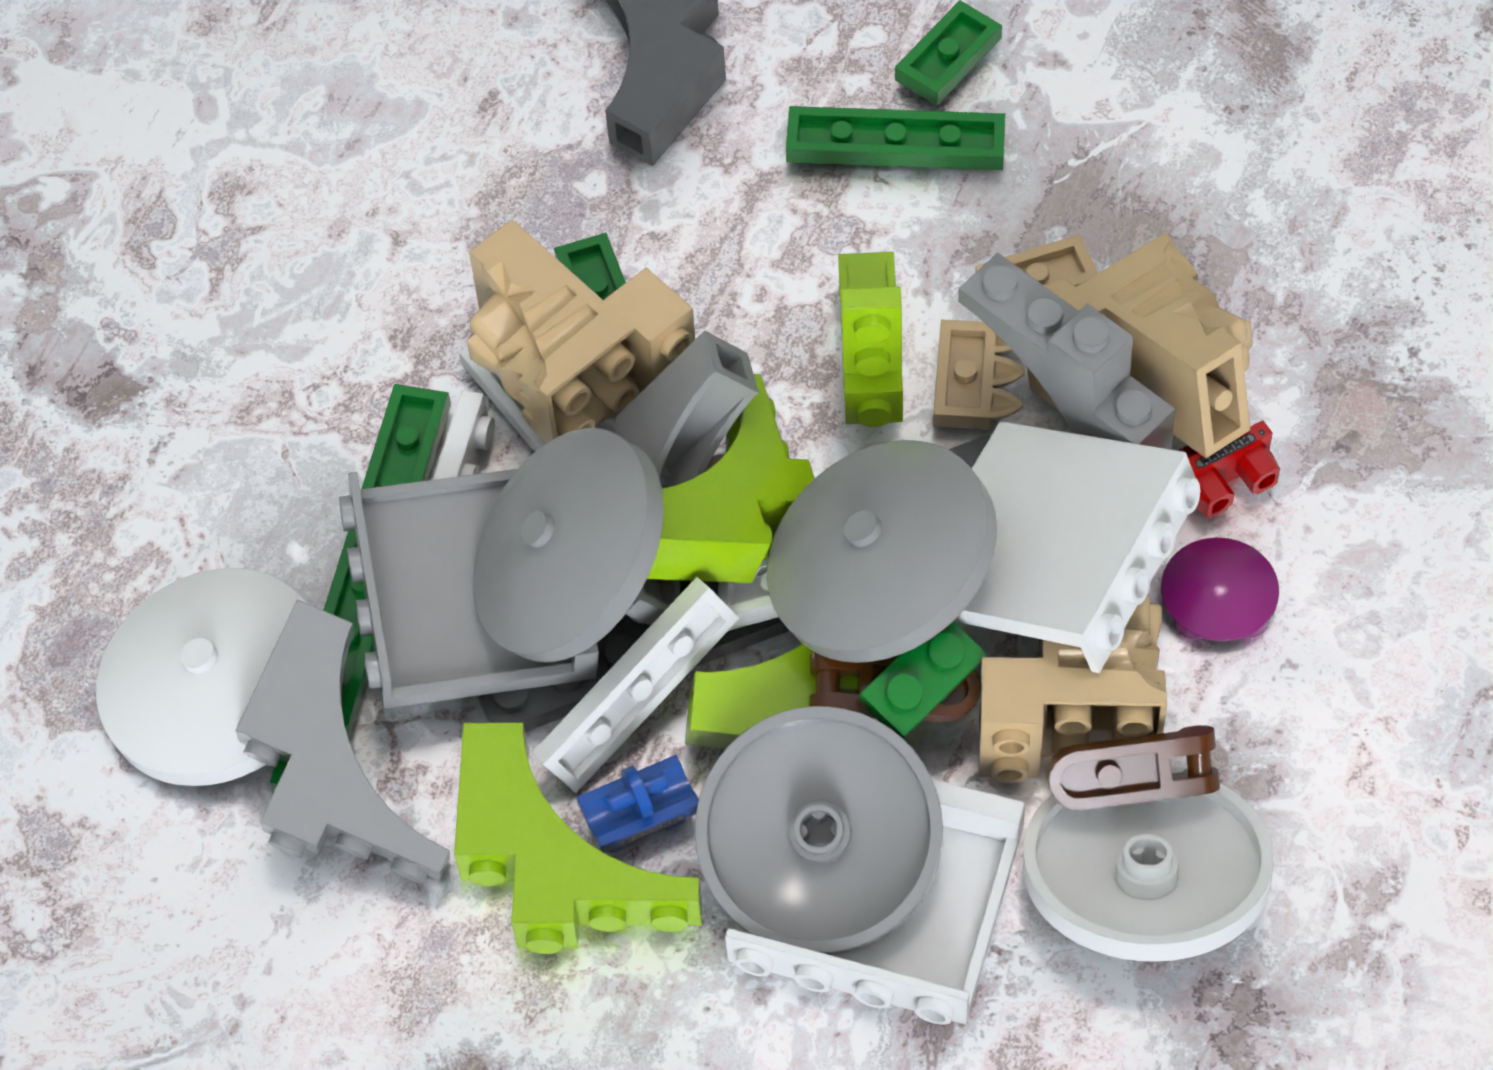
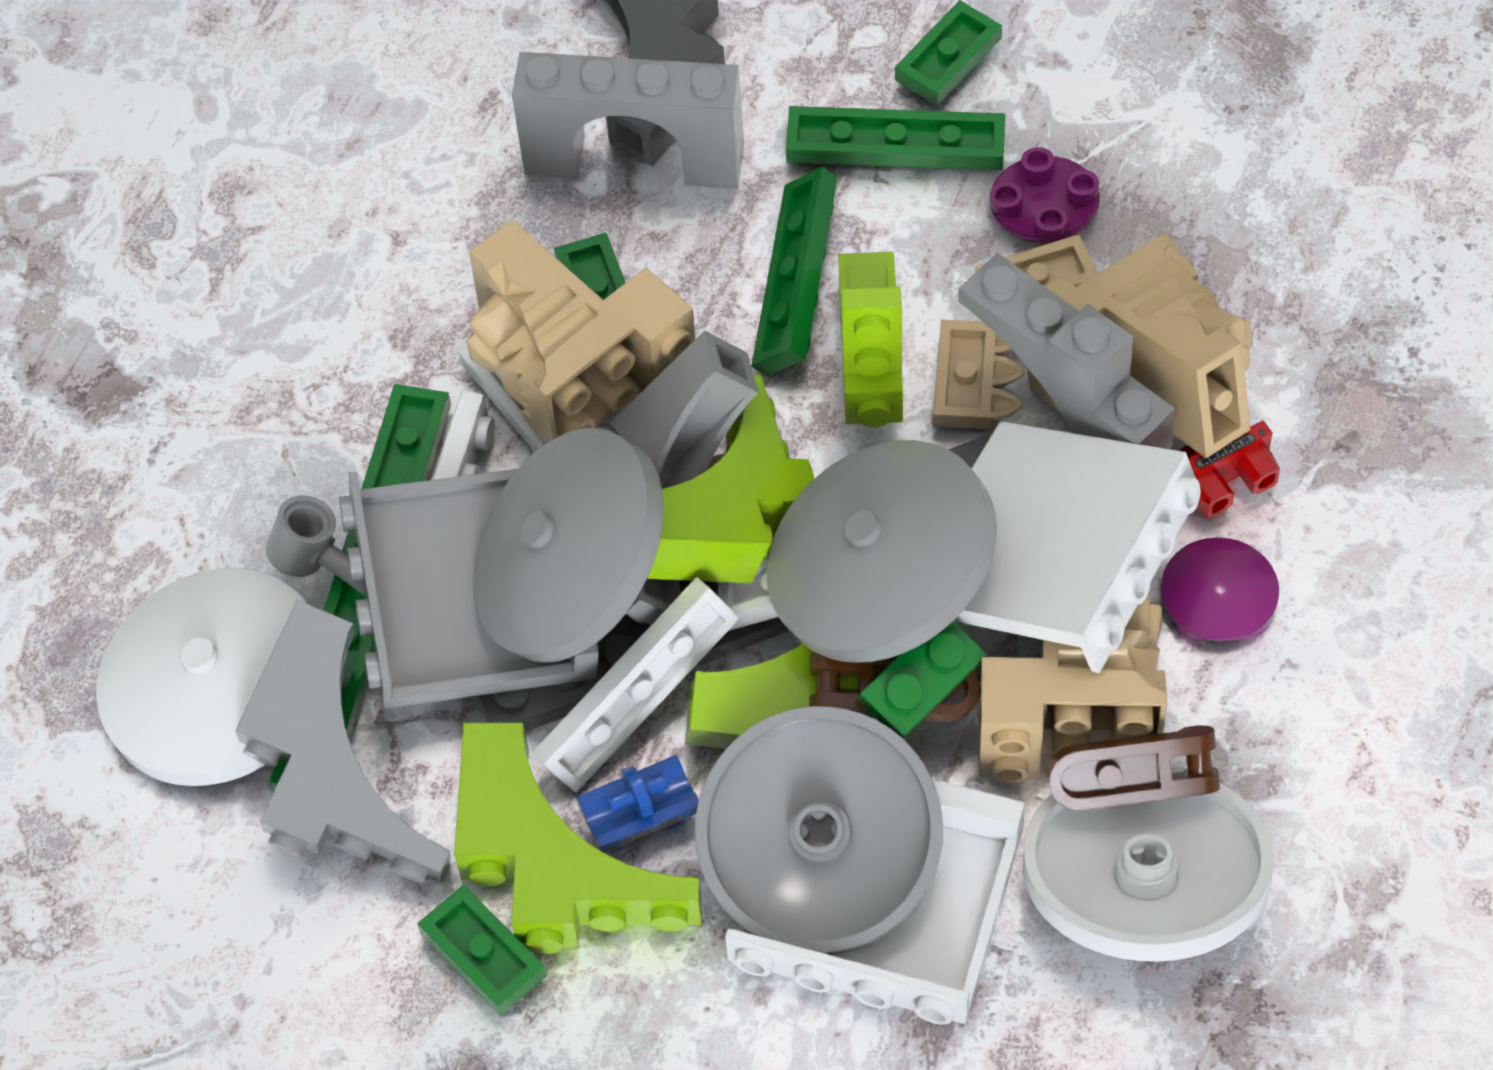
none -> light grey piece [266,495,365,595]
none -> green plate [417,885,547,1016]
none -> light grey arch [512,52,744,188]
none -> green plate [751,167,838,377]
none -> magenta dish [990,147,1100,243]

